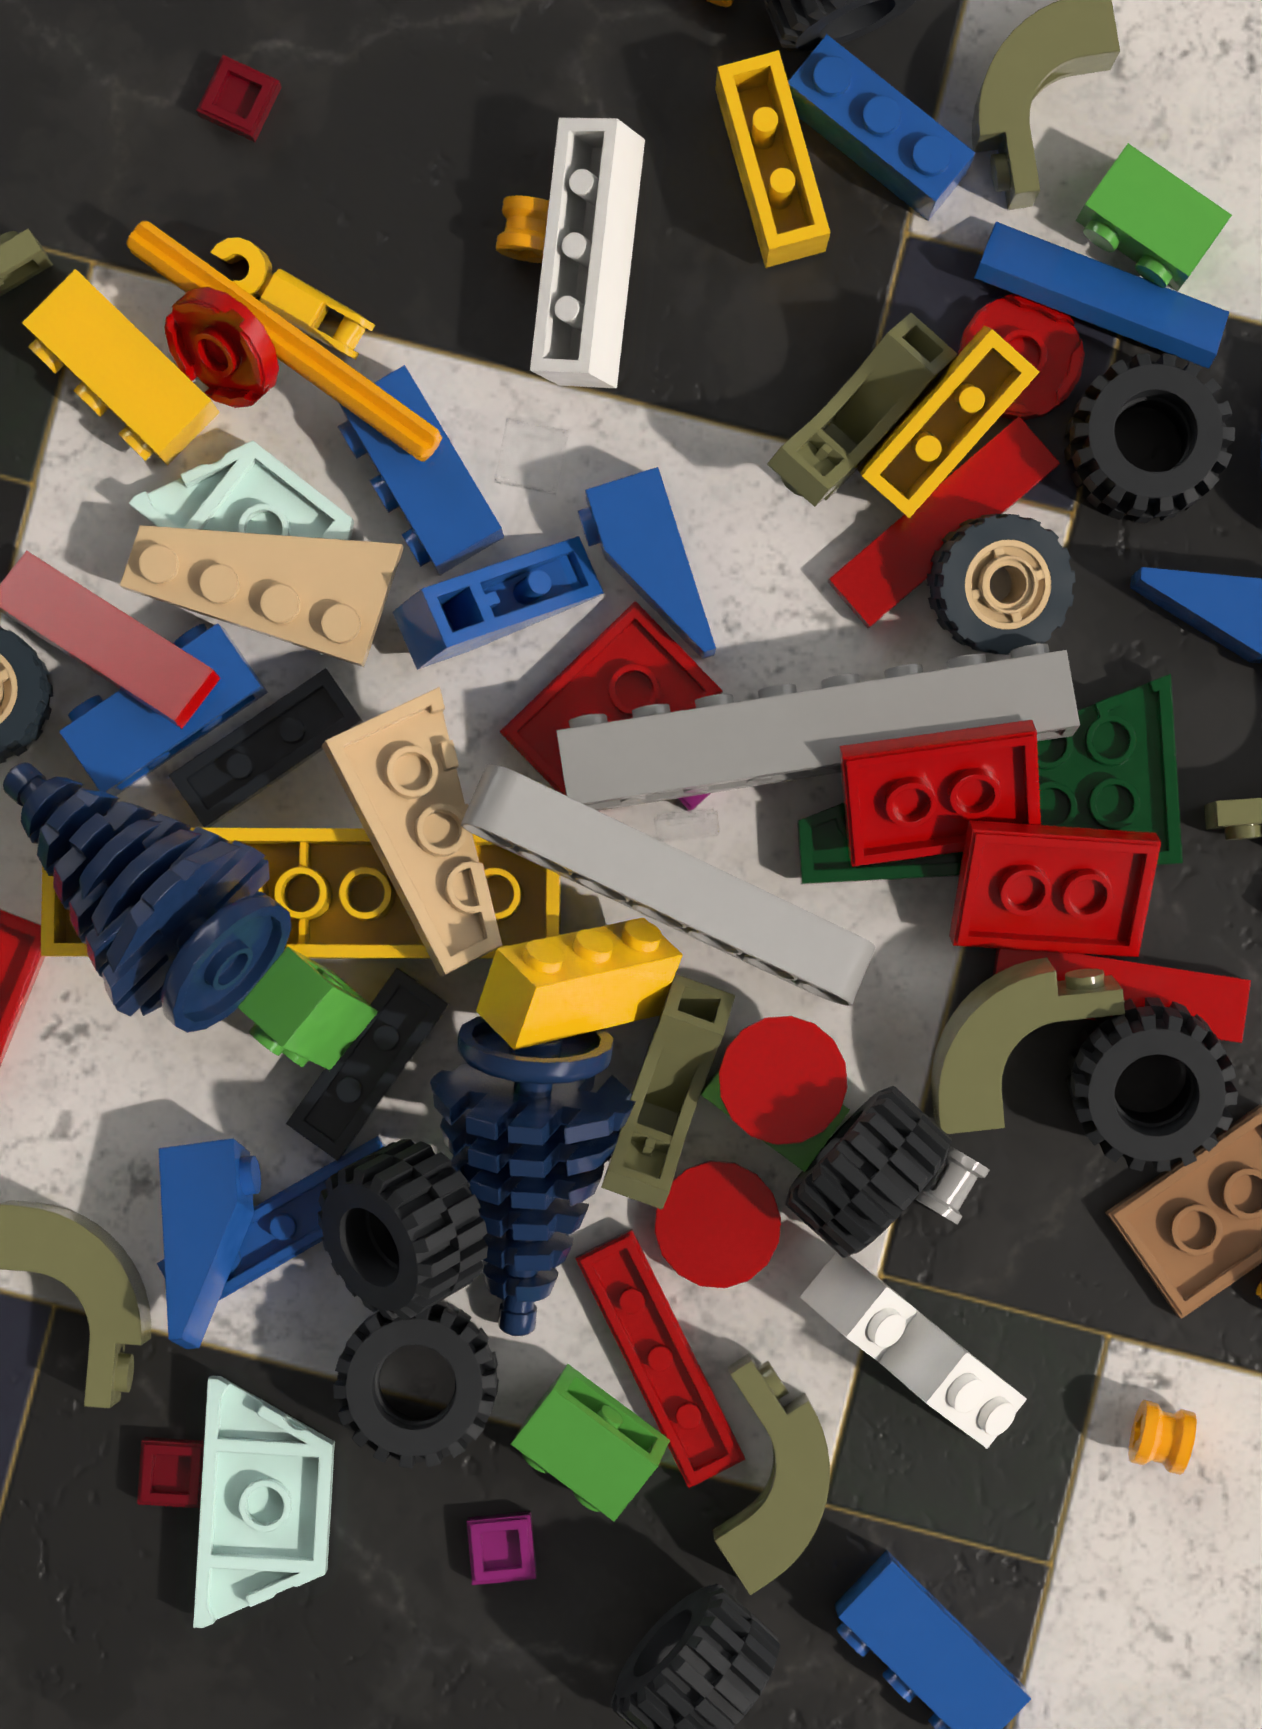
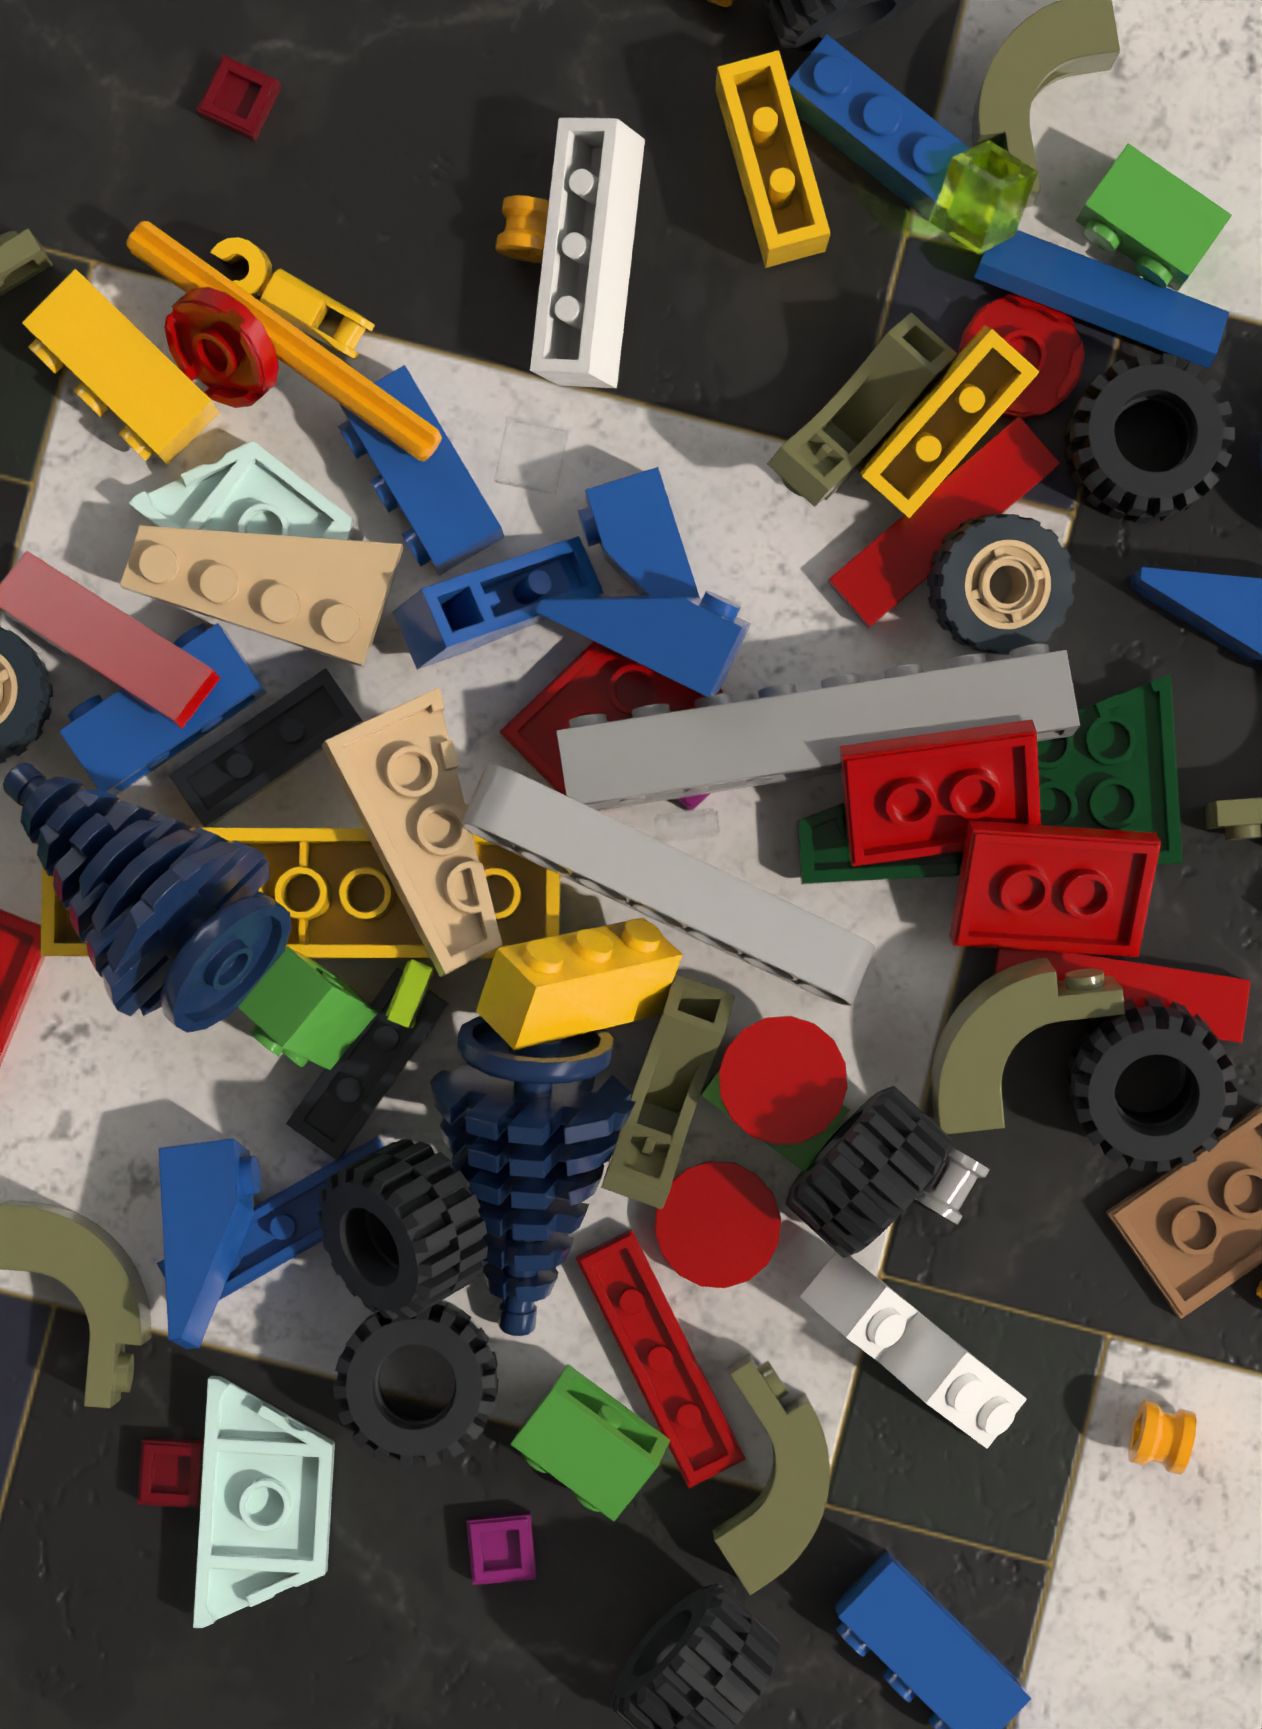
none -> lime tile [386,959,436,1028]
none -> blue slope [536,591,751,697]
none -> clear neon green brick [930,140,1038,254]

